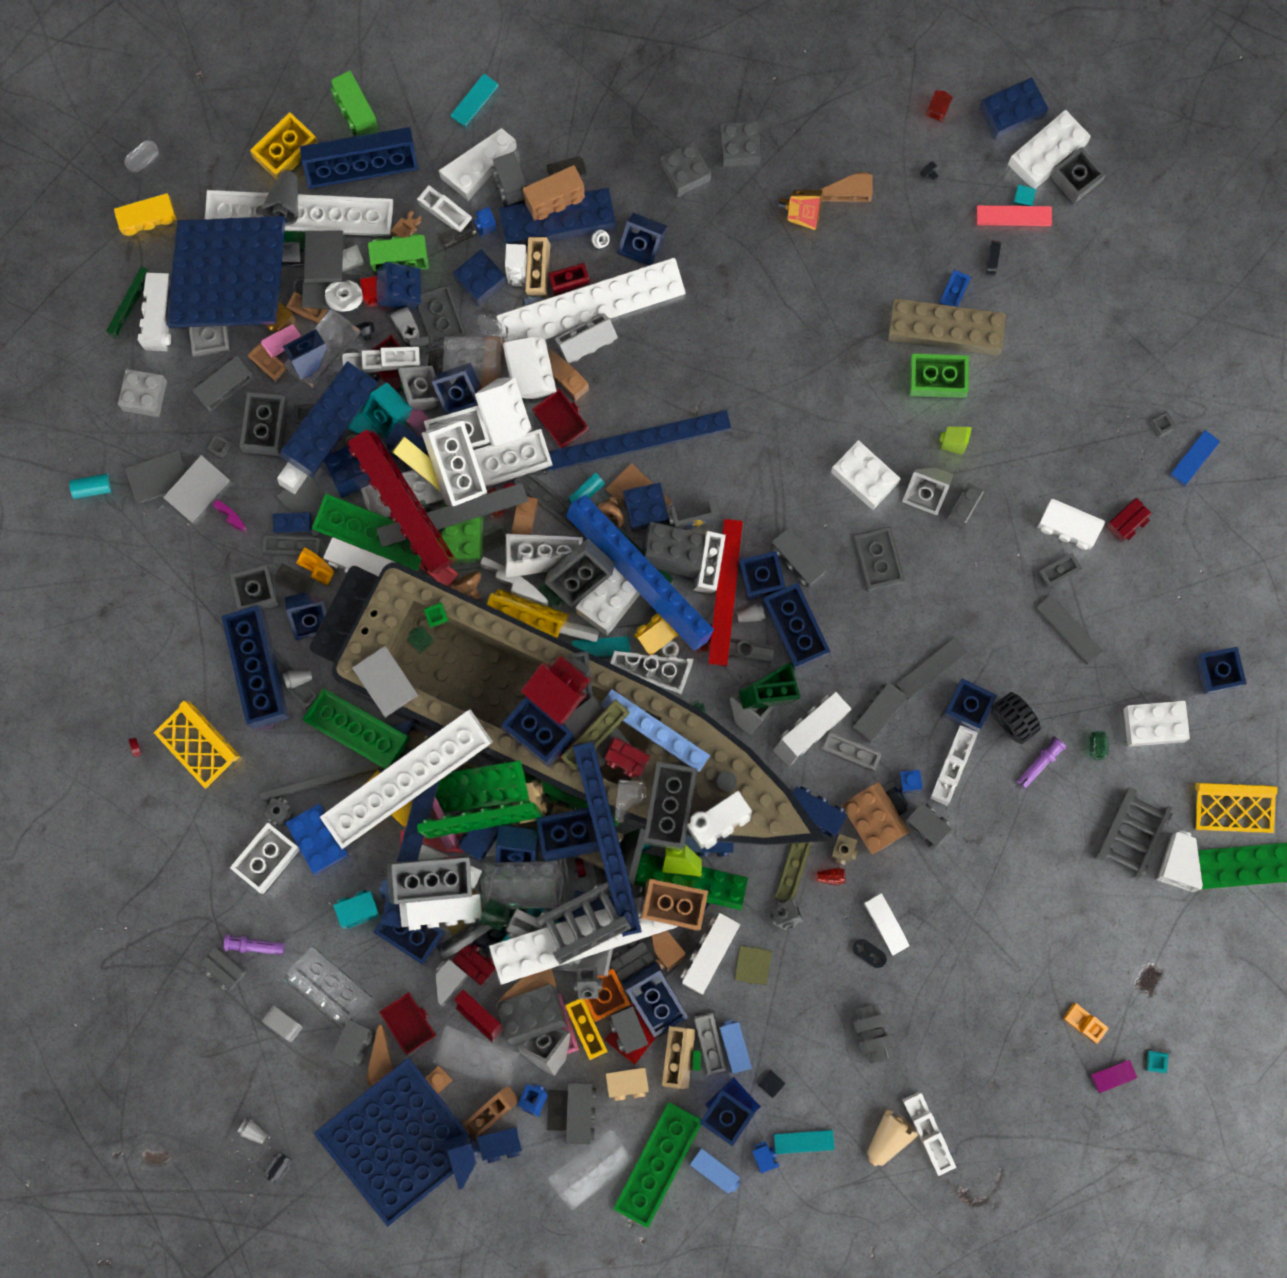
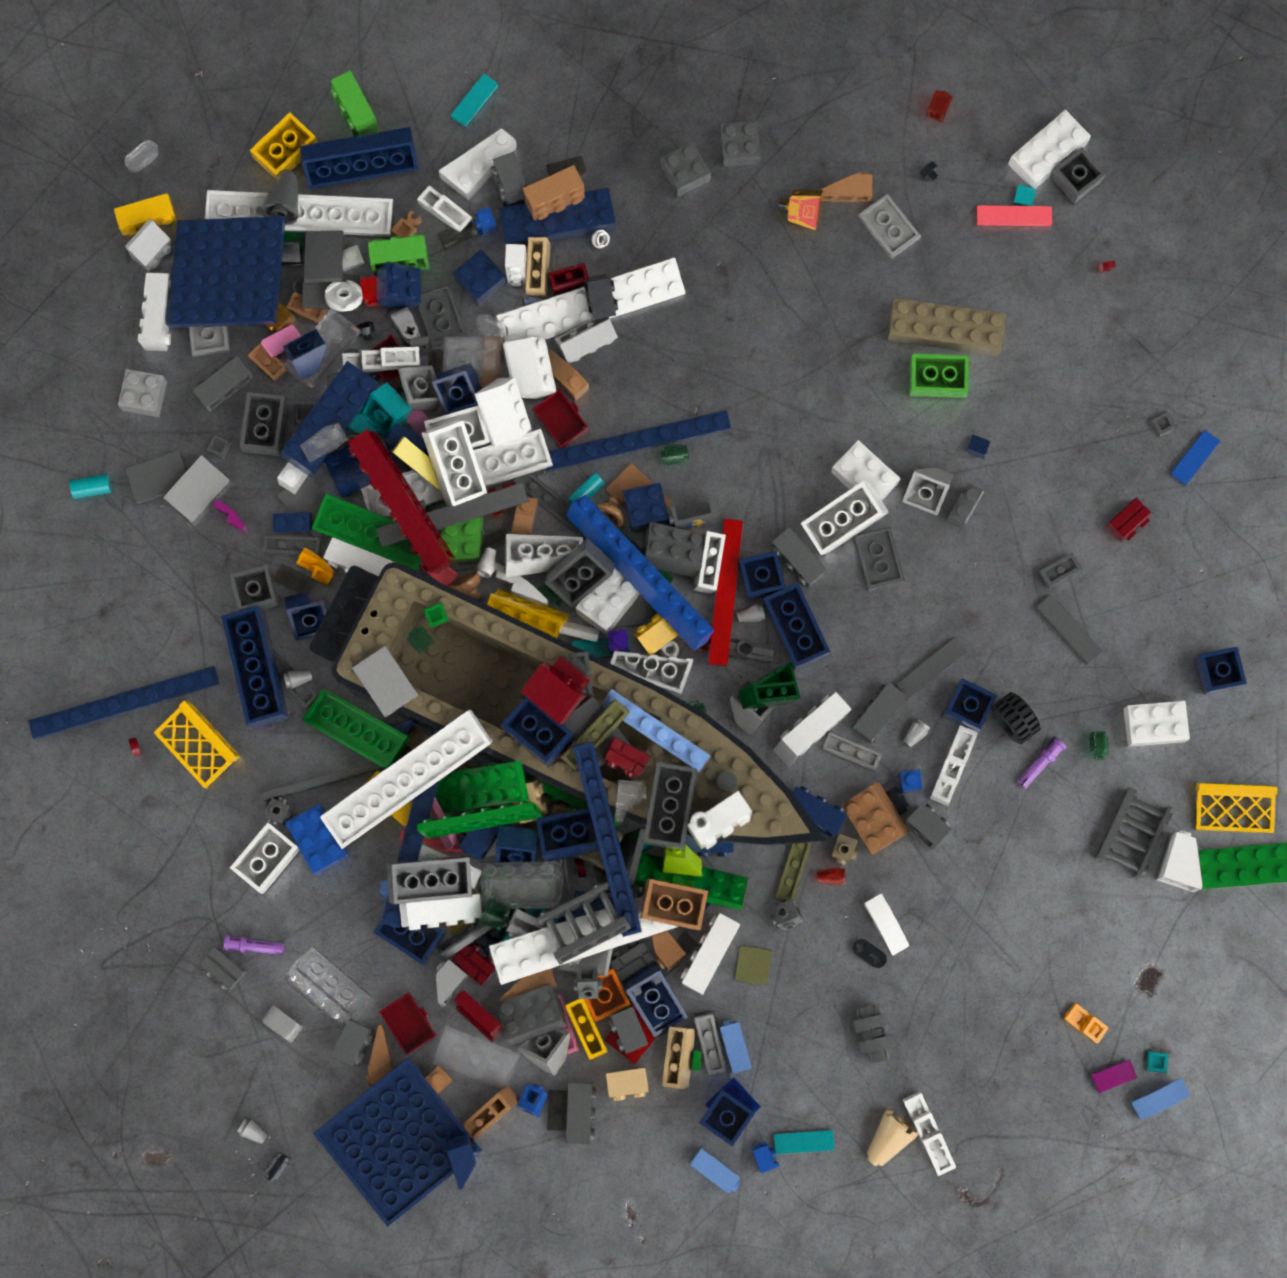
dark green tile [106,266,149,339] -> none
teal brick [333,890,382,930] -> none
dark blue brick [477,1127,523,1163] -> none
clear slope [548,1129,635,1210] -> none
green plate [613,1102,701,1228] -> none
dark blue slope [617,212,668,265] -> none
black tile [758,1070,786,1098] -> none
blue plate [939,270,971,307] -> none
lime slope [939,427,972,455] -> none
dark blue brick [980,77,1049,139] -> none
black beam [986,240,1001,276] -> none
white slope [1038,499,1105,550] -> none
none -> dark blue plate [28,666,220,740]
none -> slope [125,219,173,272]
none -> clear slope [300,423,348,462]
none -> white cone [476,548,497,578]
none -> black brick [583,274,618,320]
none -> dark purple brick [608,629,629,654]
none -> clear green brick [660,444,689,466]
none -> white brick [801,480,889,555]
none -> light grey tile [857,194,921,259]
none -> light grey cone [903,718,930,747]
none -> dark blue slope [966,435,991,459]
none -> dark red tile [1096,261,1116,273]
none -> medium blue brick [1131,1077,1191,1120]

